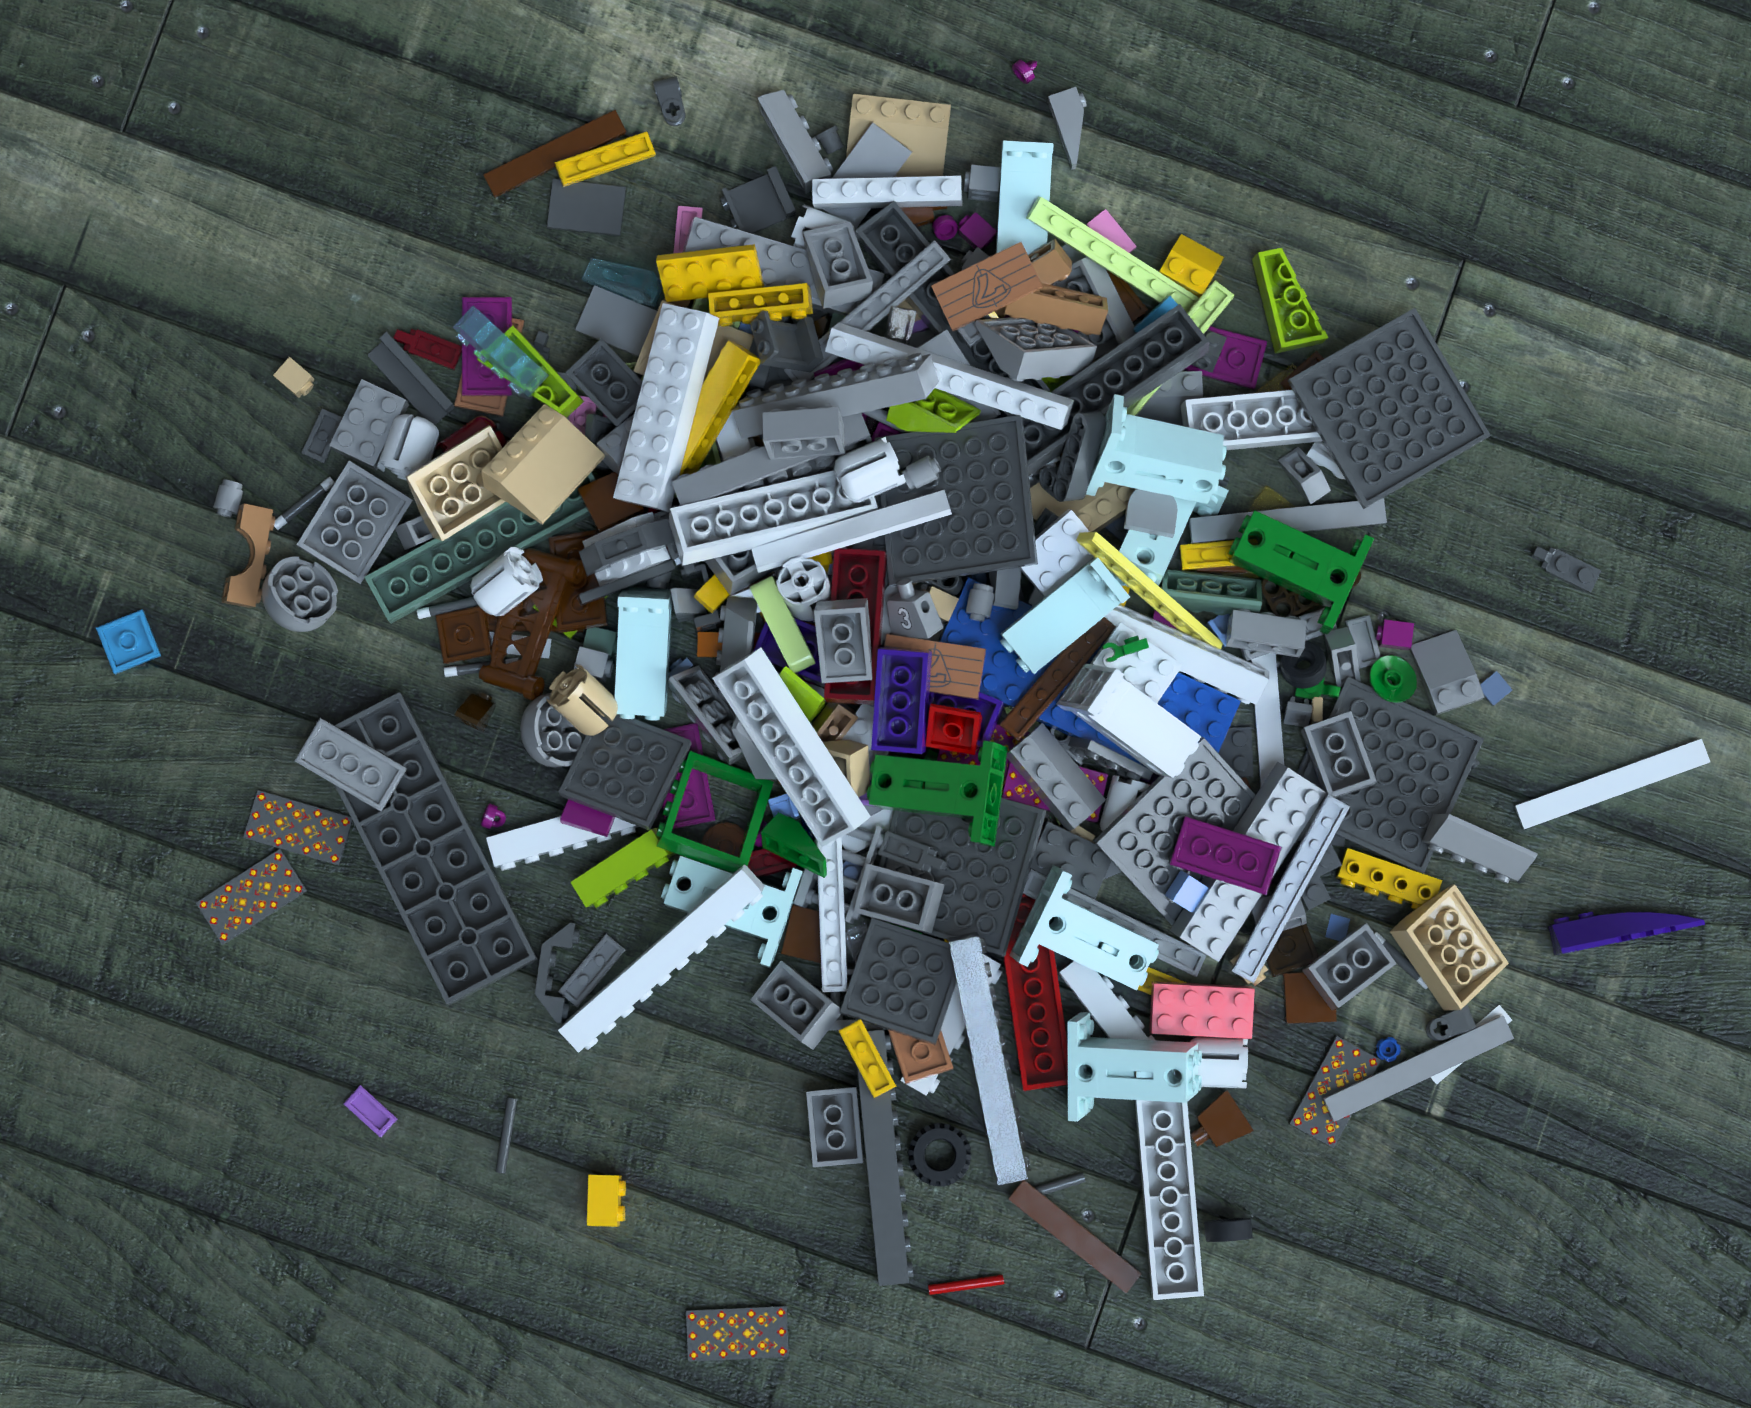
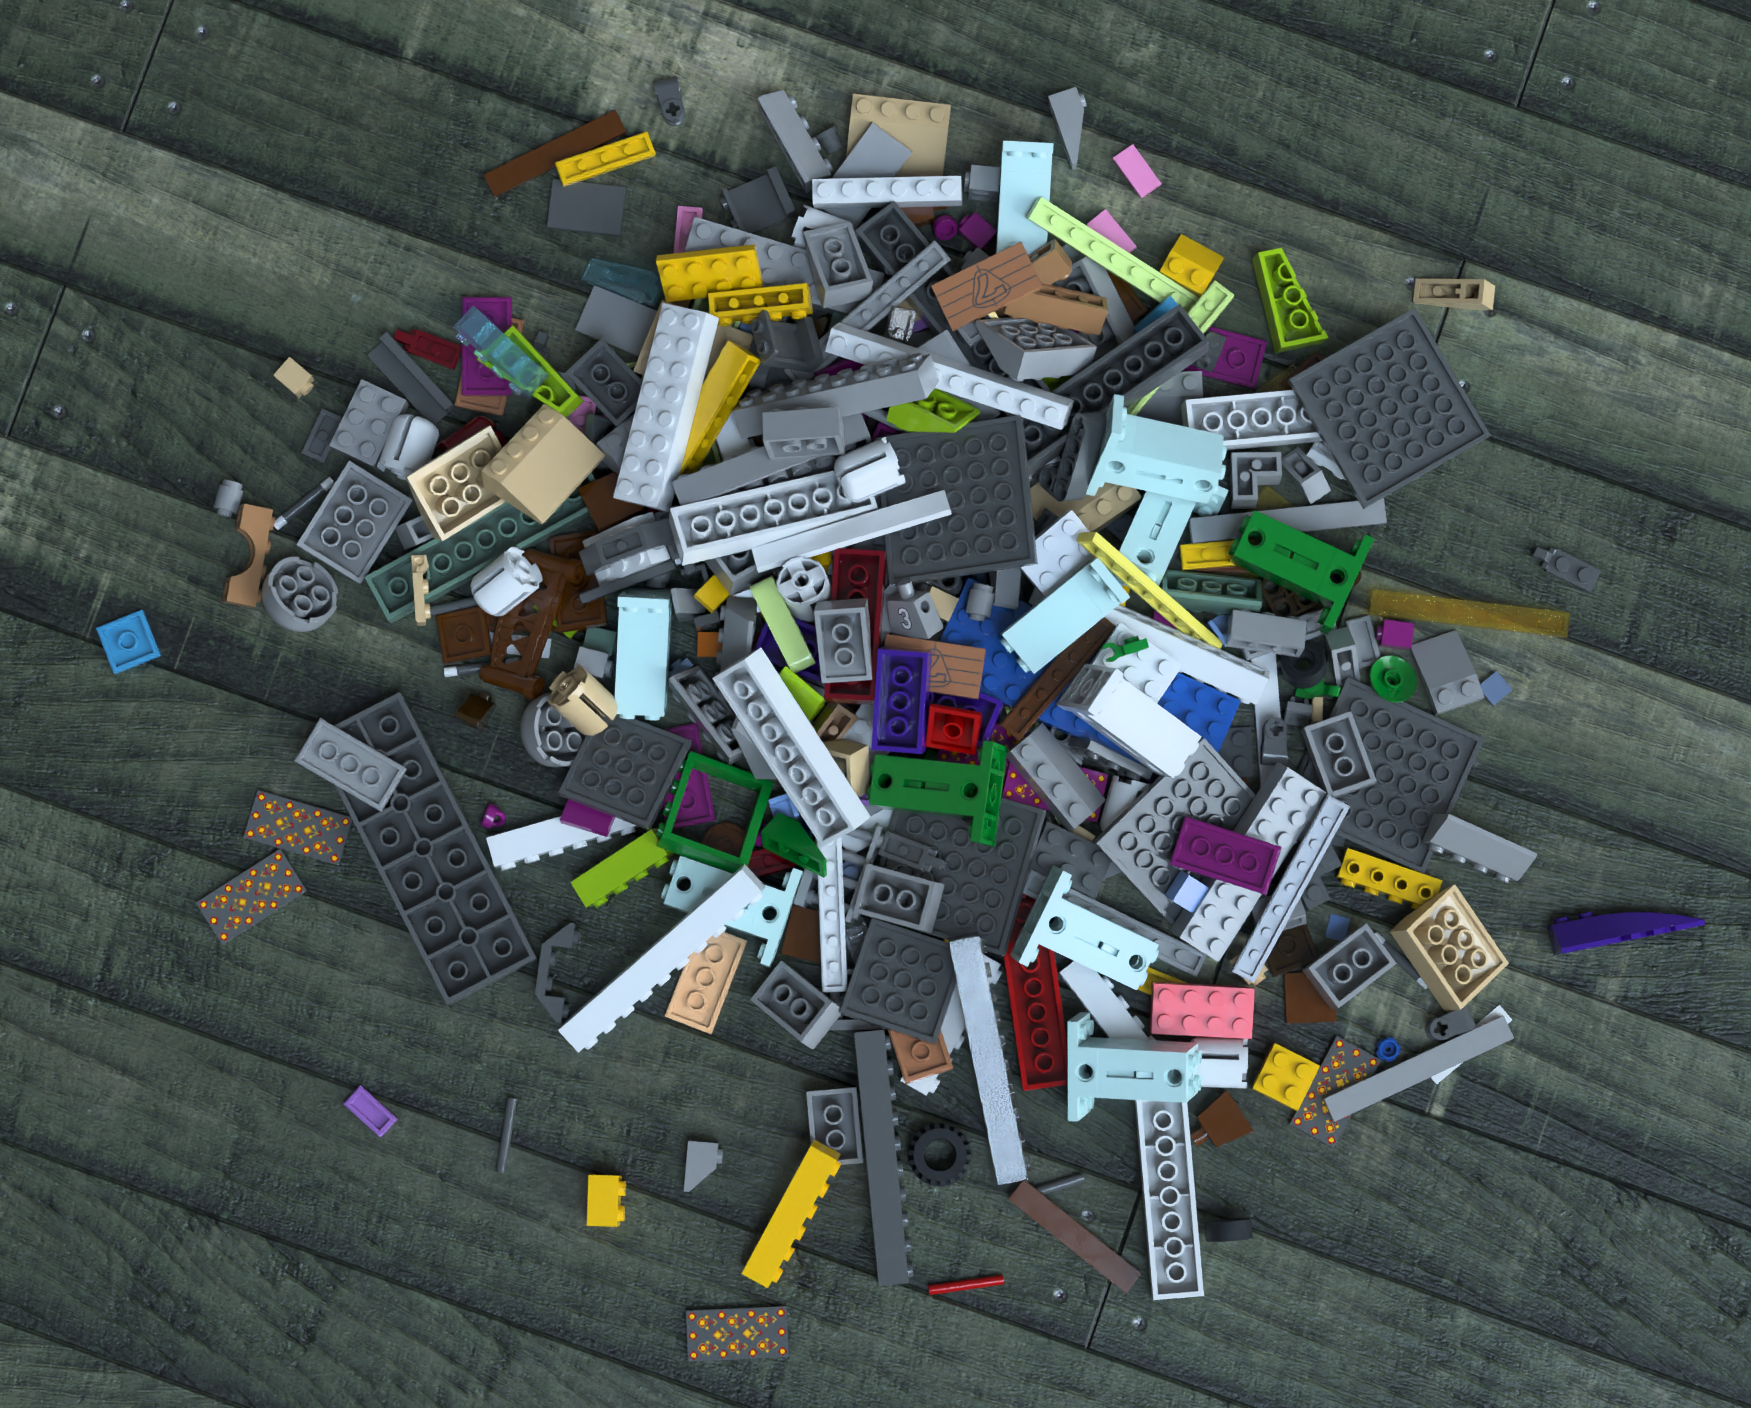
light grey tile [558,934,625,1008] -> none
yellow tile [839,1019,896,1098] -> none
light grey brick [902,456,941,489] -> none
magenta tile [1012,59,1037,84] -> none
light grey tile [1124,489,1178,538] -> none
white tile [1514,739,1710,830] -> none
none -> tan hinge [411,555,431,626]
none -> light nougat tile [665,932,747,1034]
none -> light grey slope [684,1141,723,1192]
none -> yellow brick [741,1139,841,1288]
none -> bright pink tile [1112,144,1161,199]
none -> light grey brick [1229,452,1282,509]
none -> yellow brick [1250,1043,1320,1111]
none -> dark grey piece [1260,718,1288,766]
none -> clear yellow plate [1369,590,1570,638]
none -> tan slope [1413,278,1495,310]

